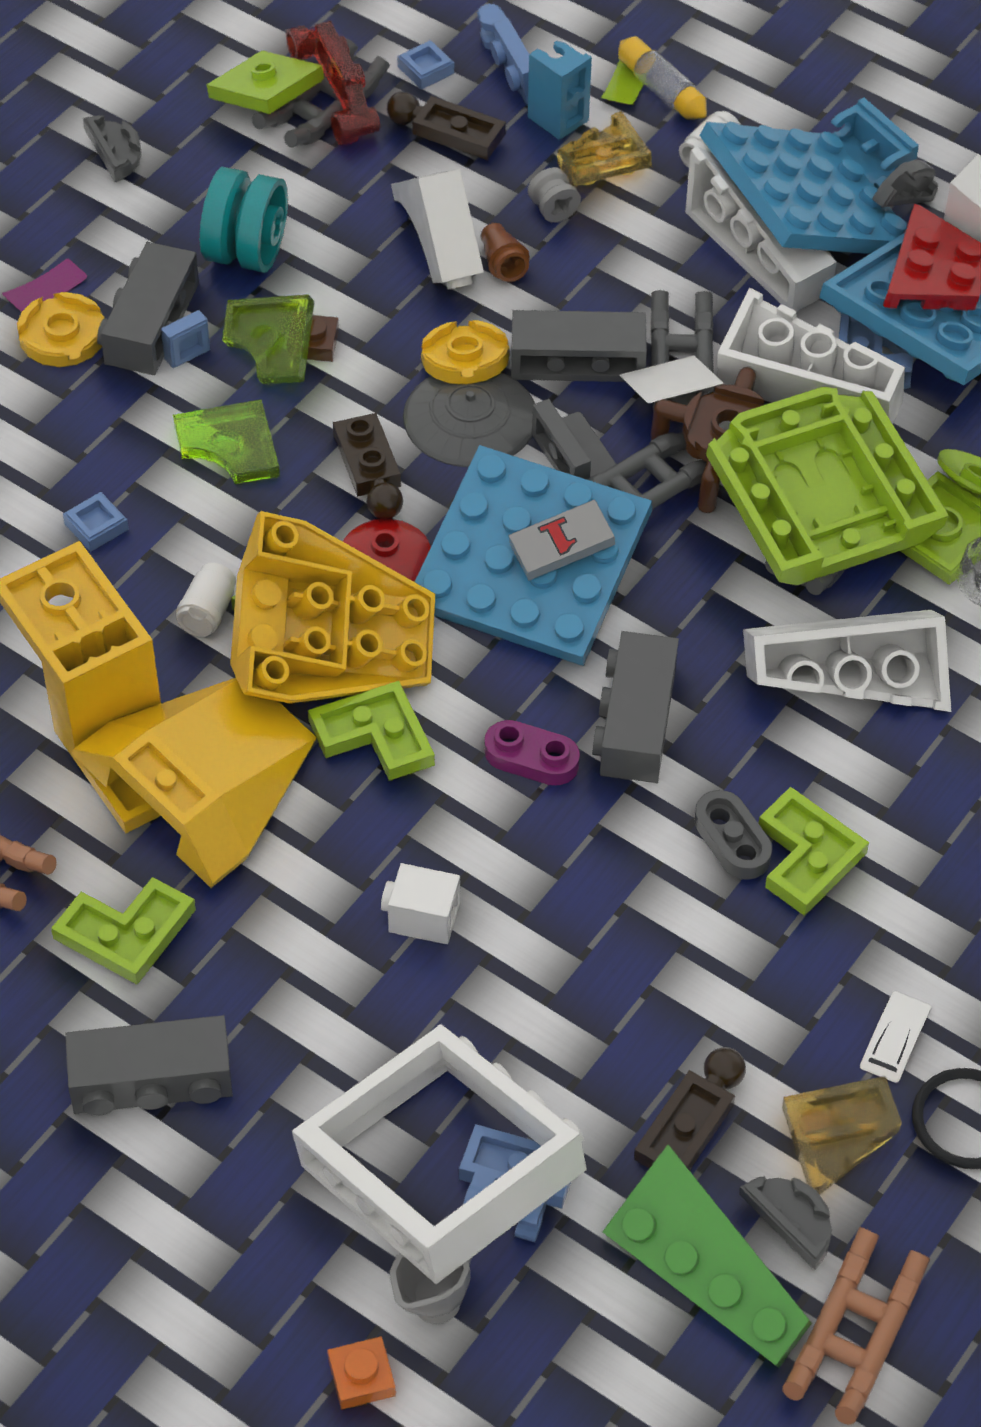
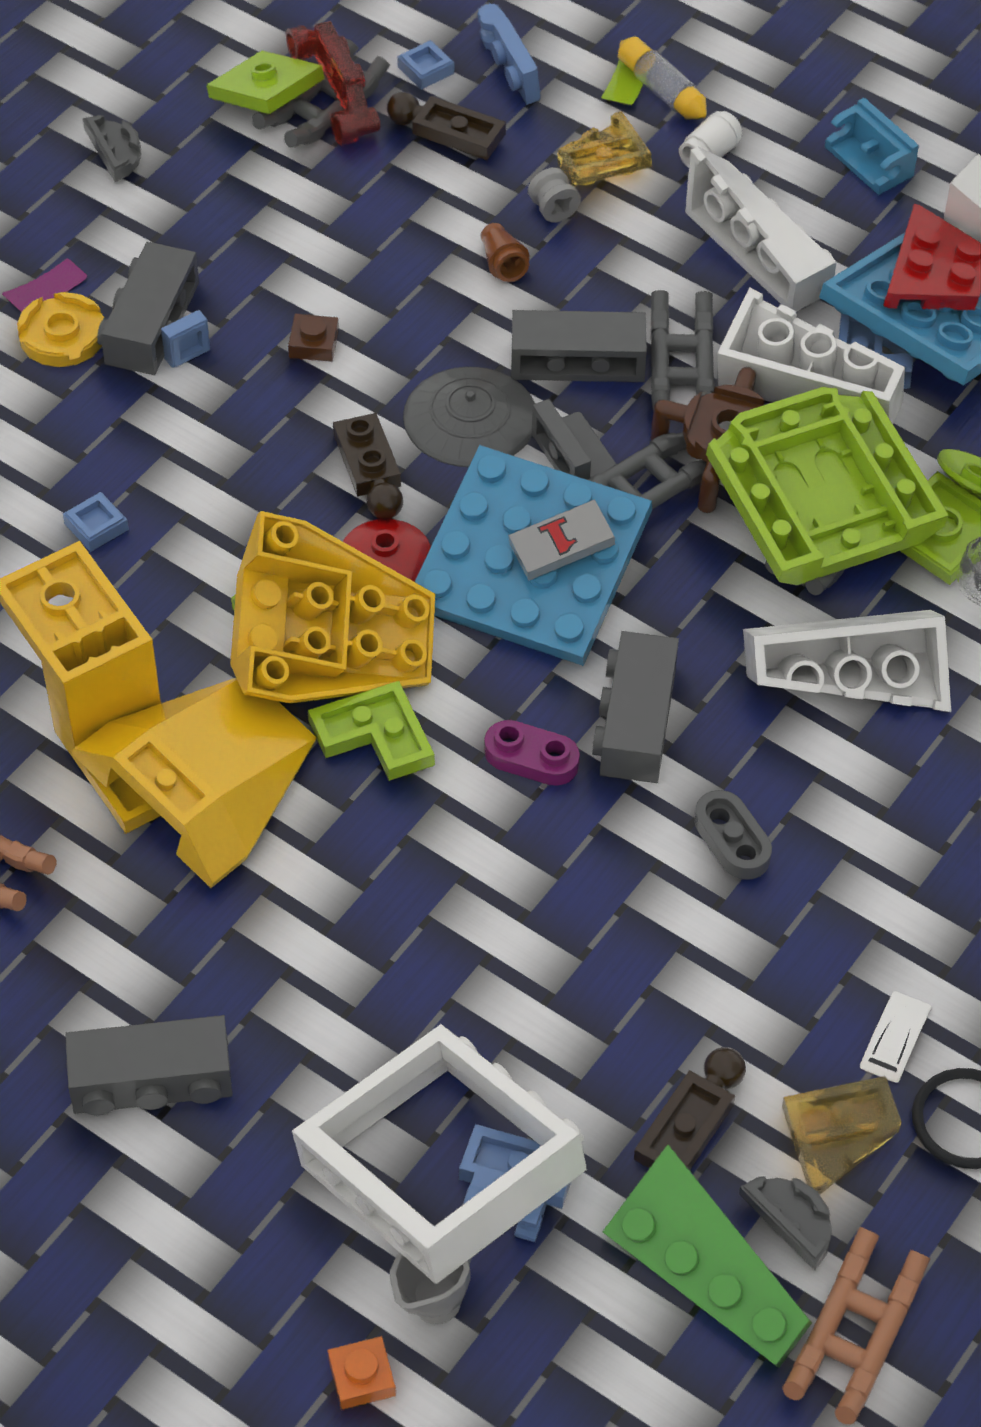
lime plate [51,877,196,985] -> none
clear neon green tile [173,399,280,484] -> none
white piece [176,562,236,637] -> none
teal wheel [199,166,288,272] -> none
clear neon green tile [222,294,315,384] -> none
white brick [381,863,460,945] -> none
white arch [391,169,484,289] -> none
yellow tile [421,320,510,384] -> none
dark azure hinge [528,41,592,140] -> none
white sticker [620,355,724,404] -> none
dark azure plate [699,122,907,254] -> none
lime plate [758,787,869,916] -> none
dark grey plate [872,159,938,207] -> none

